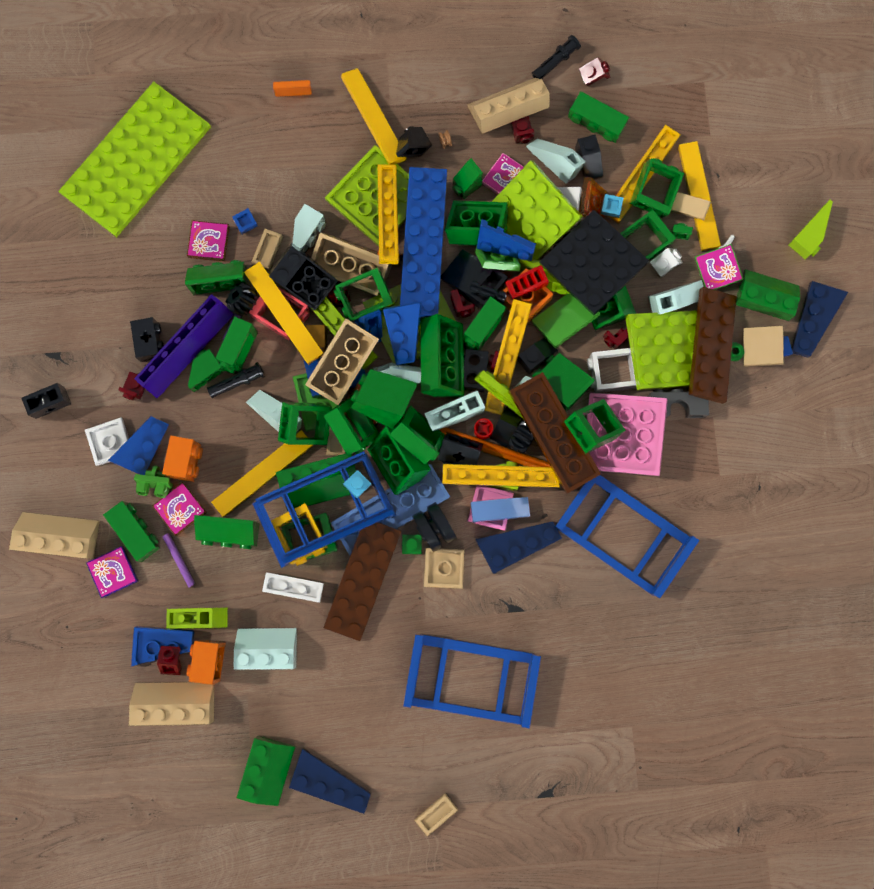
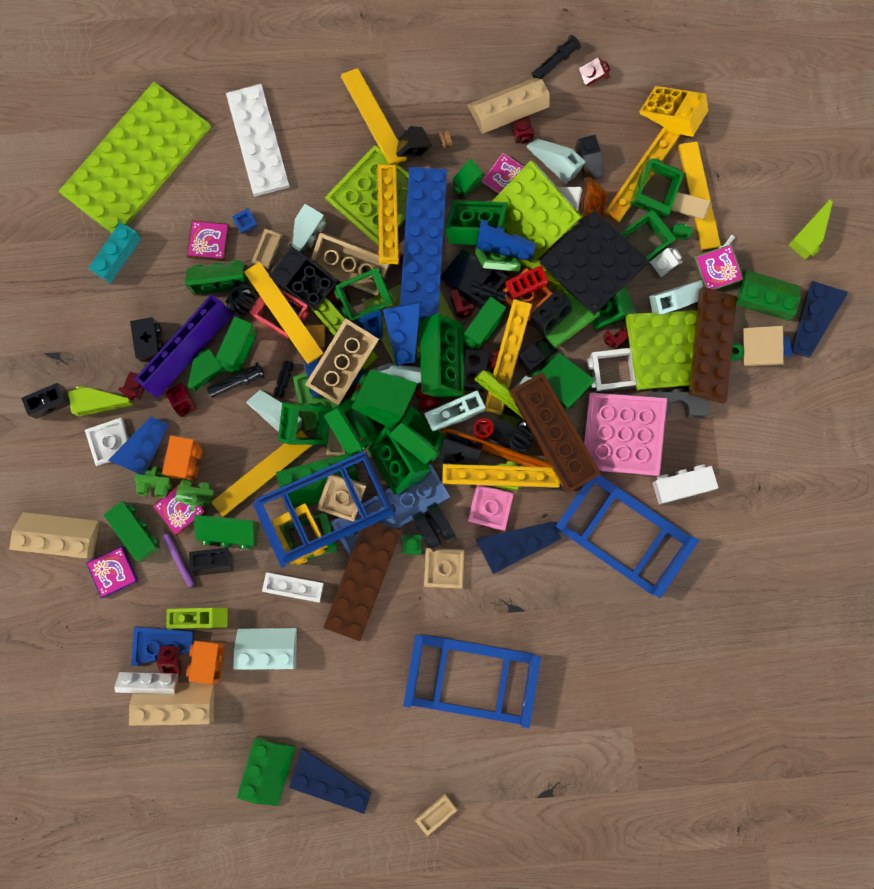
orange tile [273,80,312,97] -> none
medium azure plate [343,470,371,498] -> none
medium blue slope [470,497,530,523] -> none
green window [564,399,626,454] -> none
green brick [568,91,629,143] -> none
medium azure plate [601,194,623,218] -> none
none -> lime slope [68,386,134,417]
none -> teal brick [88,222,141,284]
none -> white plate [114,672,179,694]
none -> dark red bracket [166,383,196,417]
none -> bright green hips [175,480,213,511]
none -> black hinge [189,547,233,576]
none -> white plate [226,84,290,197]
none -> black axle [273,361,294,398]
none -> tan tile [317,474,367,522]
none -> red wheel [416,388,438,410]
none -> black brick [530,290,572,337]
none -> yellow slope [639,86,709,137]
none -> white brick [653,464,718,505]

